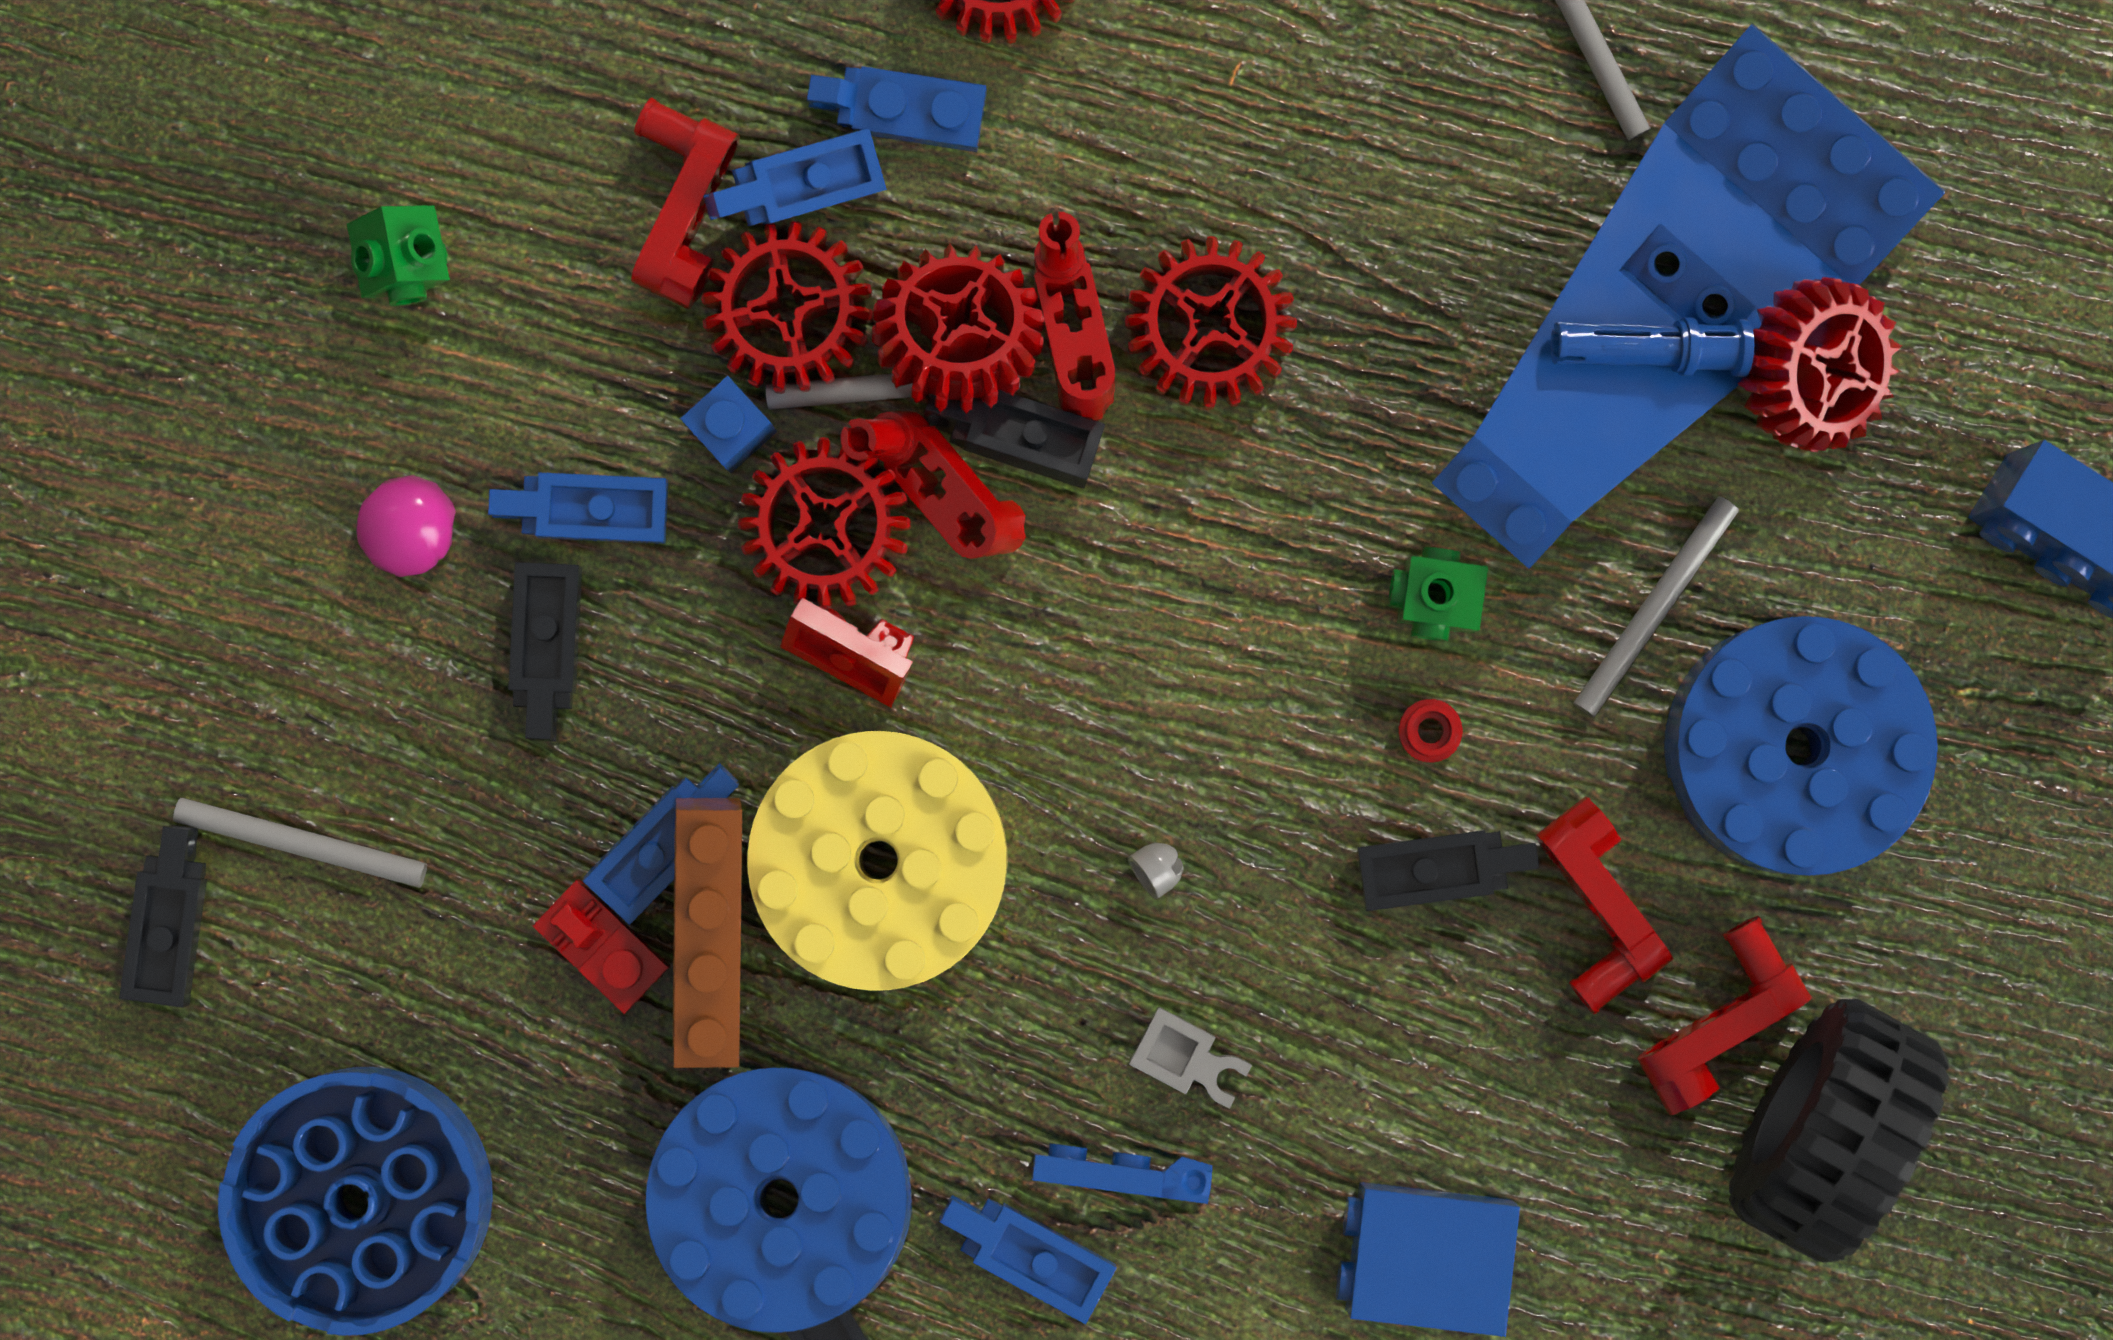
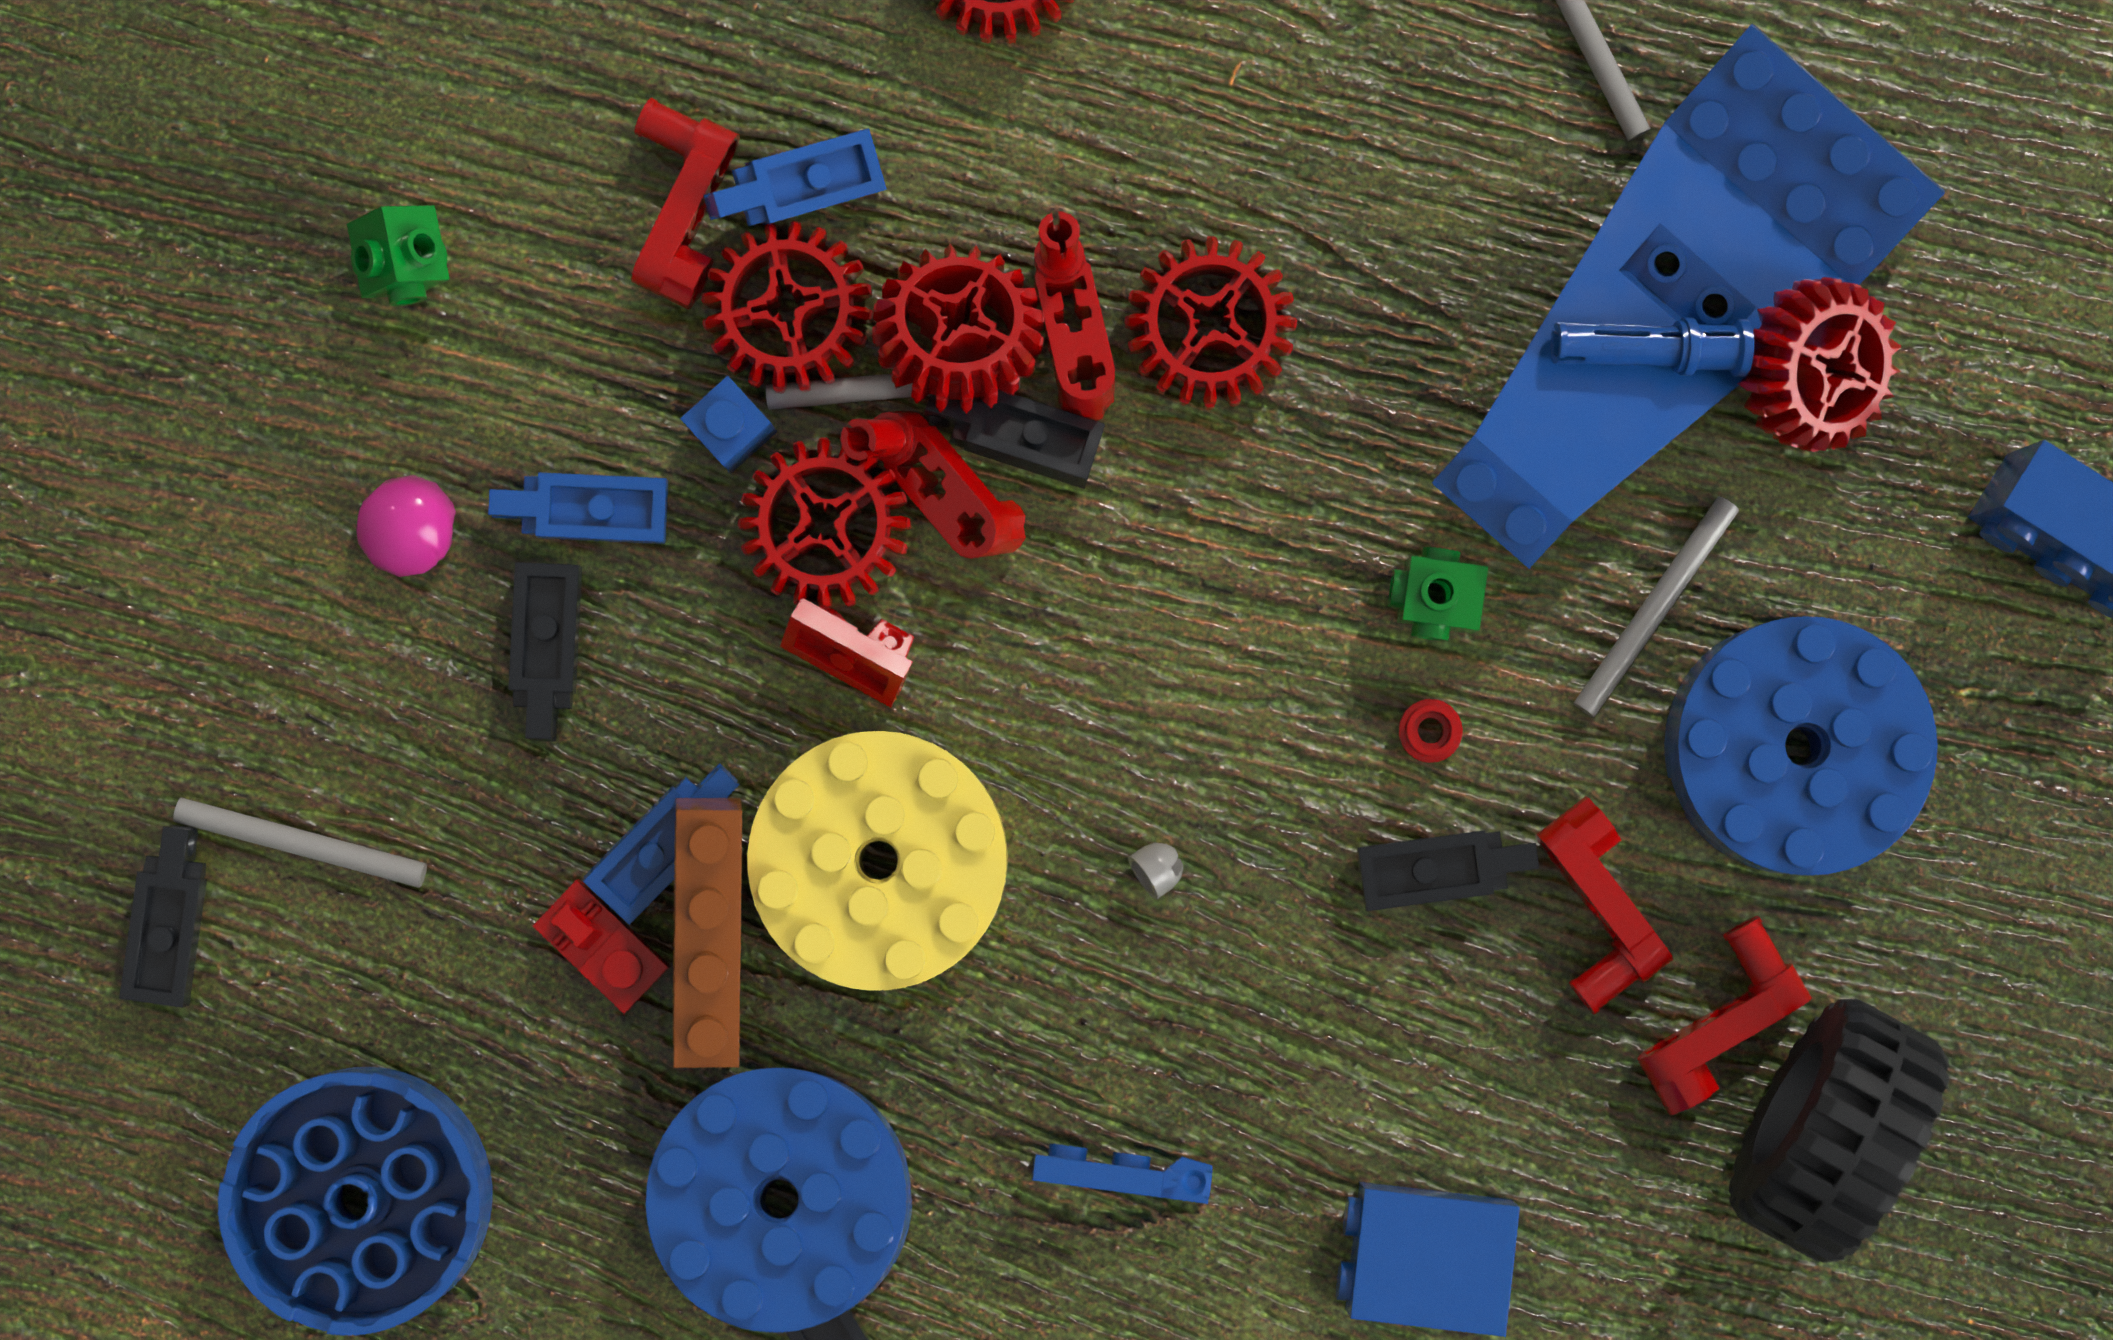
blue hinge [807,66,987,152] -> none
blue hinge [939,1195,1117,1325] -> none
light grey plate [1129,1006,1252,1109] -> none

